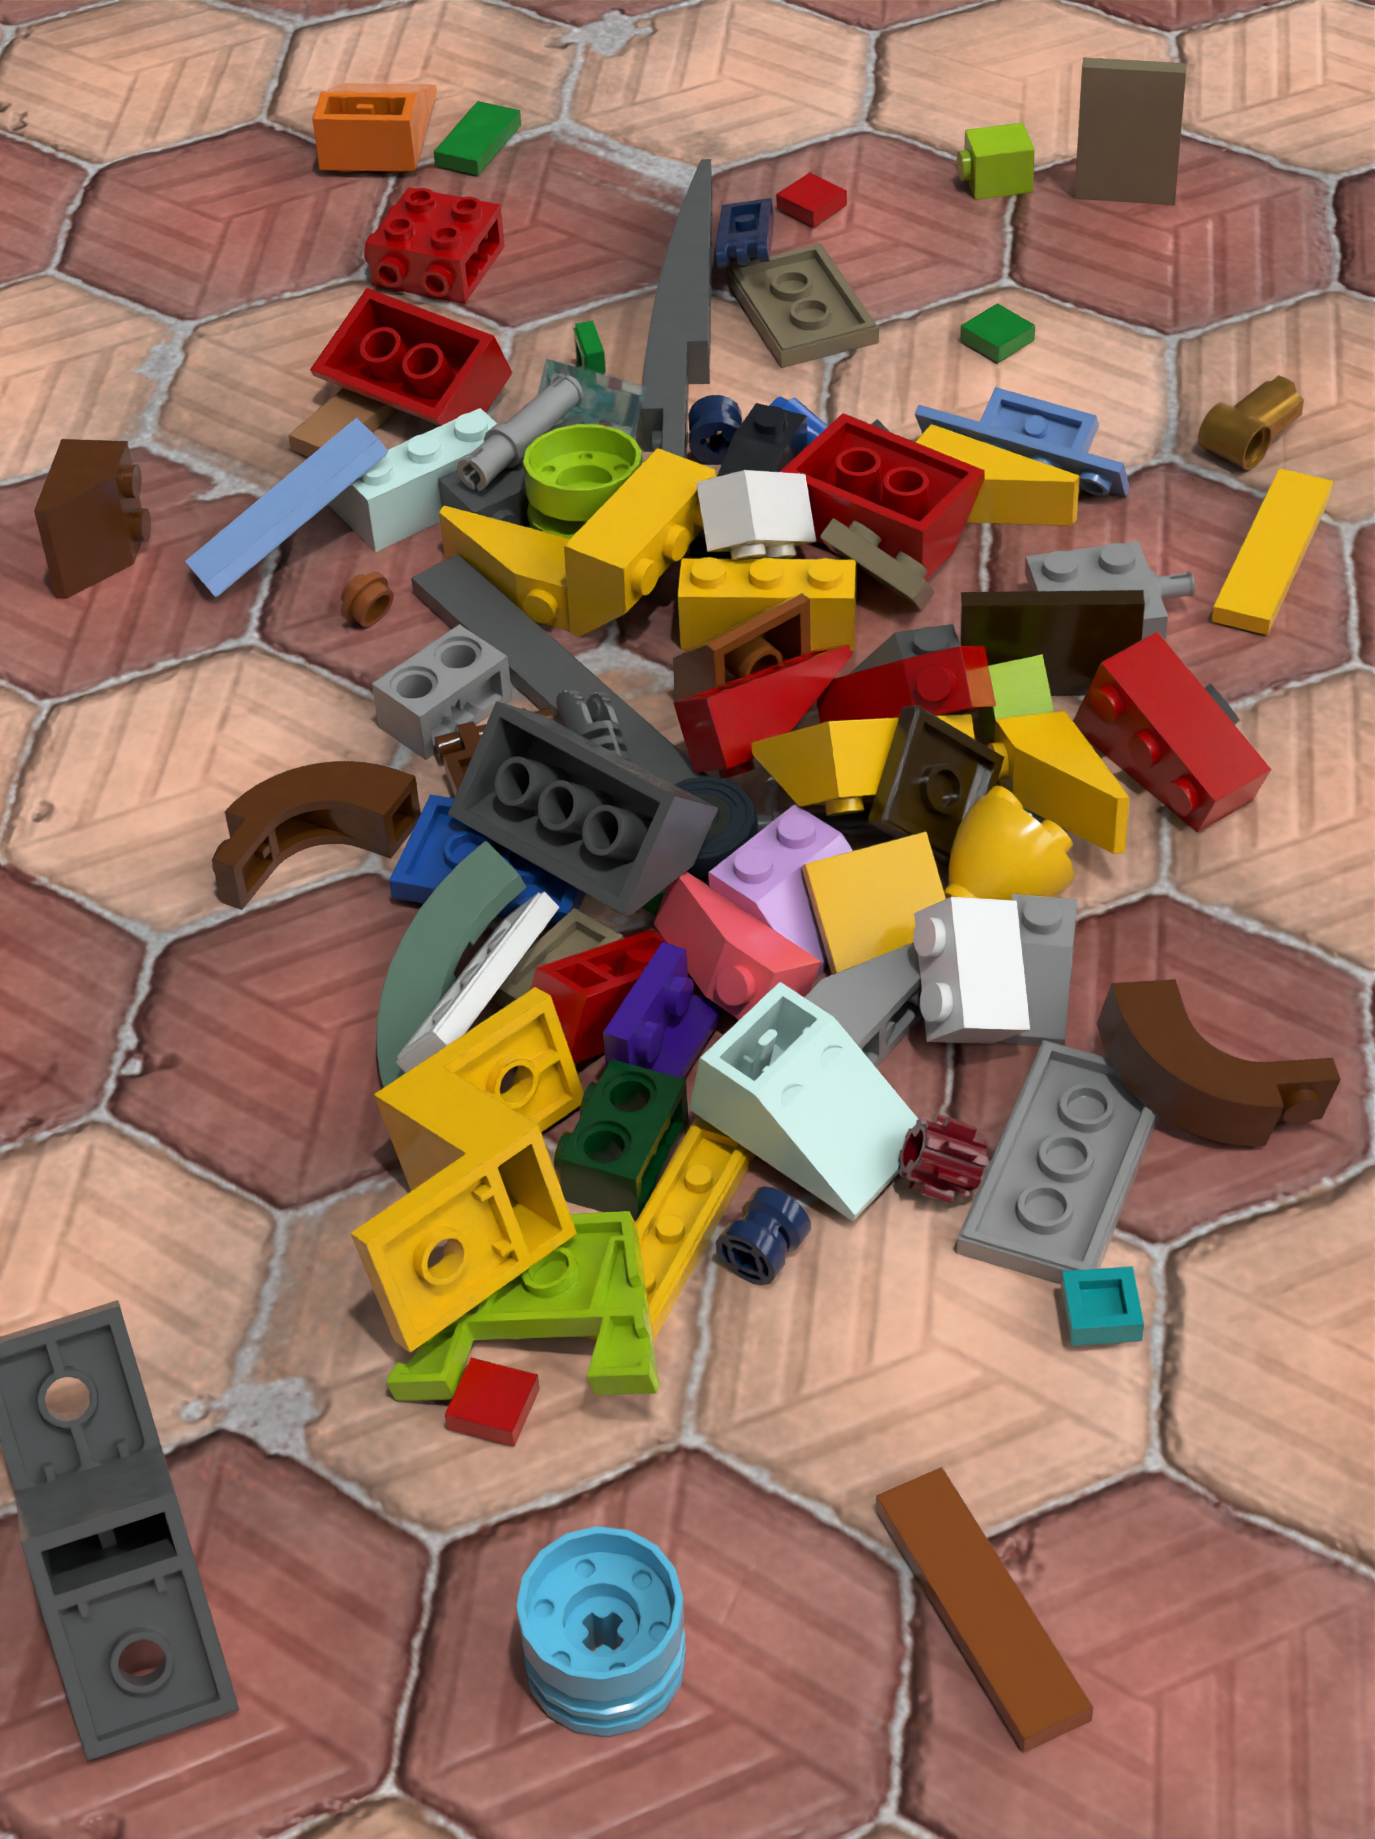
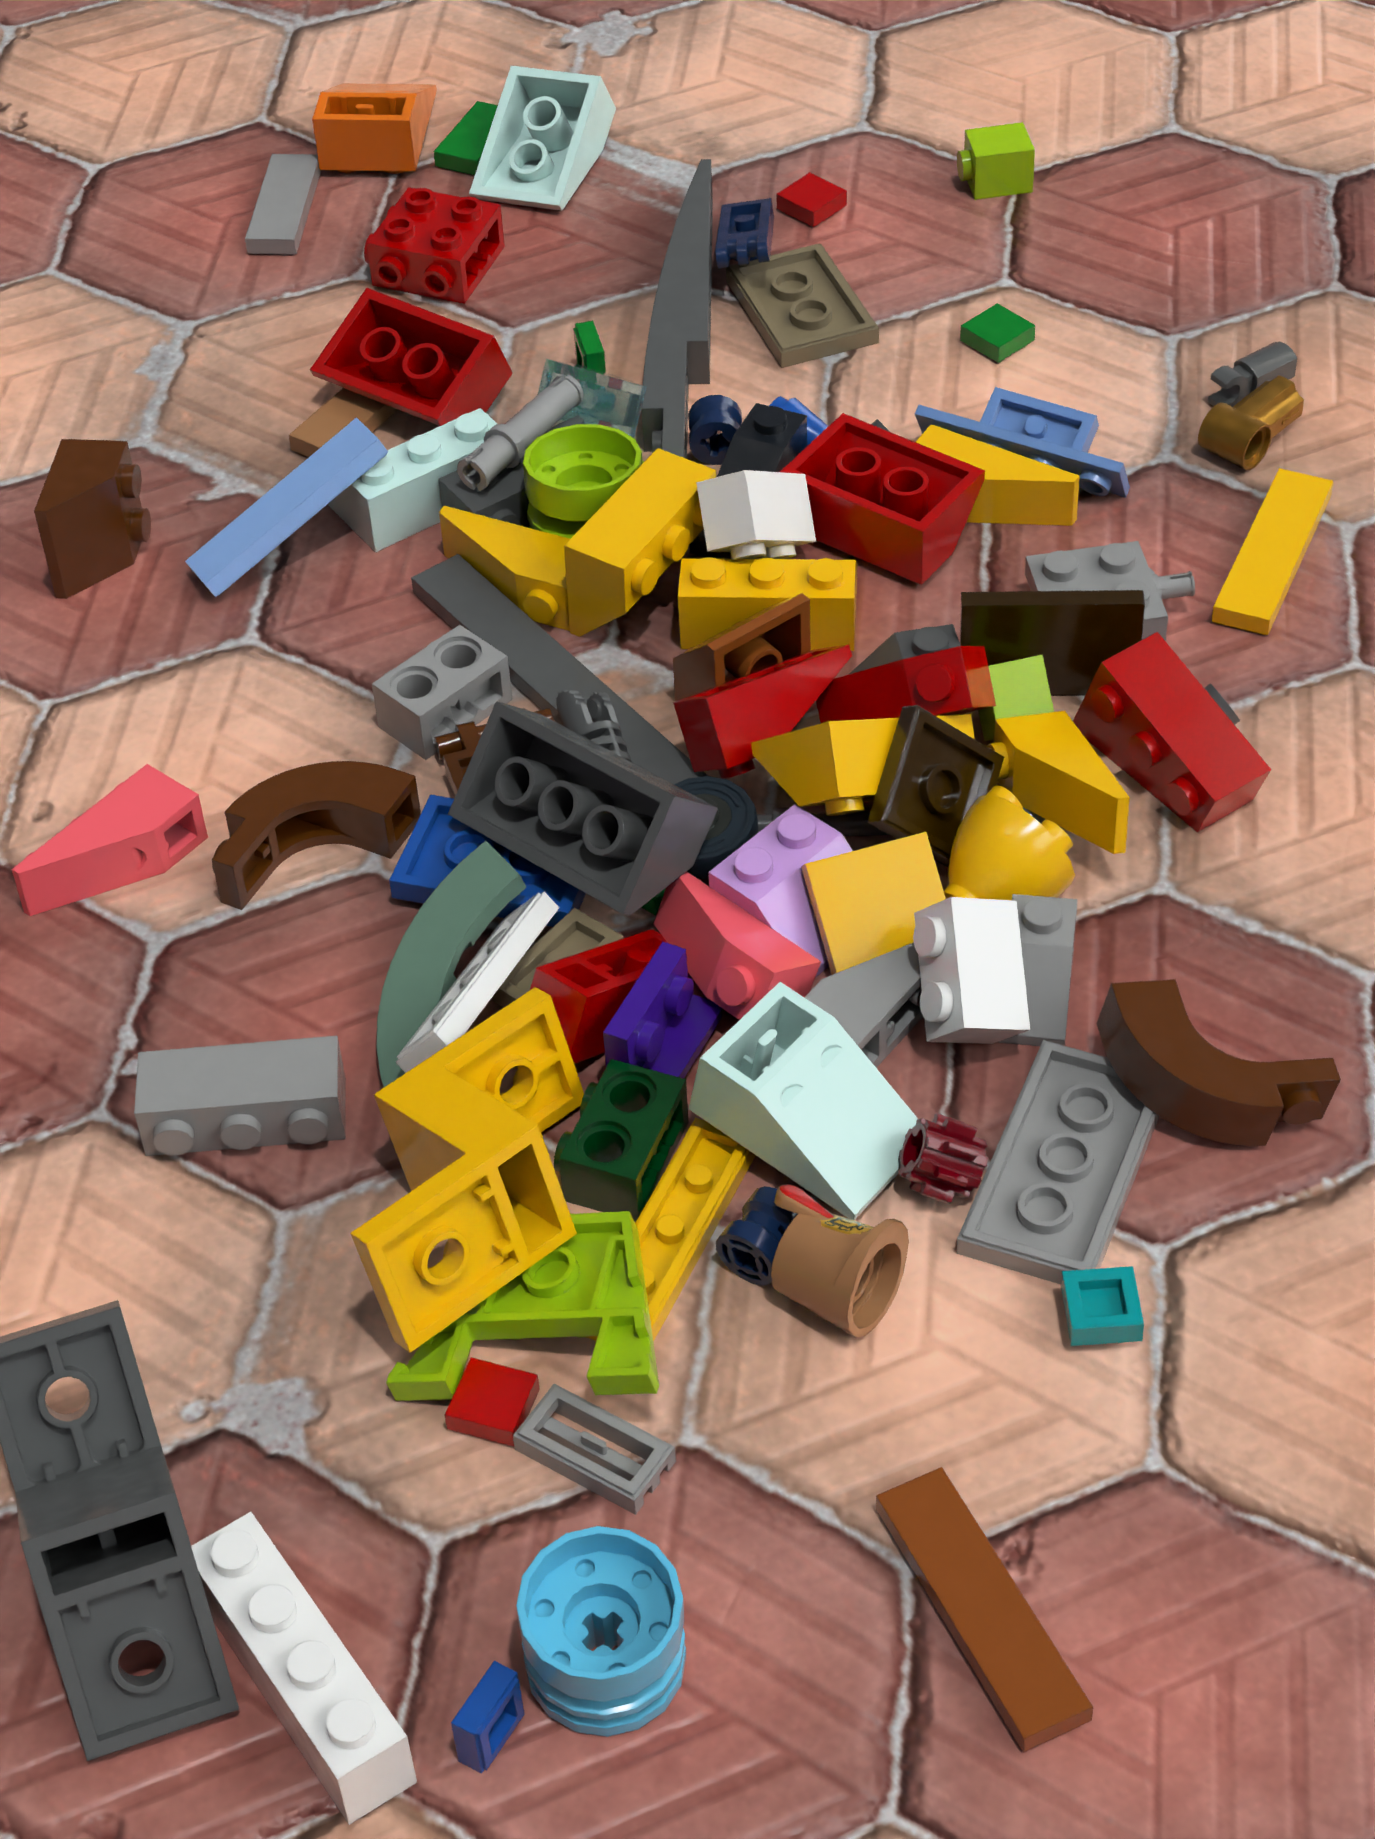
dark orange plate [341,572,394,627] -> none
dark tan plate [820,518,935,611] -> none
dark tan tile [1074,57,1187,205] -> none
none -> coral slope [11,764,208,916]
none -> light grey brick [134,1036,346,1156]
none -> white brick [191,1512,417,1825]
none -> light grey tile [245,154,321,255]
none -> blue tile [451,1661,525,1774]
none -> light aqua slope [469,66,616,211]
none -> light grey tile [513,1384,676,1515]
none -> medium nougat hat [771,1184,909,1337]
none -> dark grey bar [1208,341,1297,407]

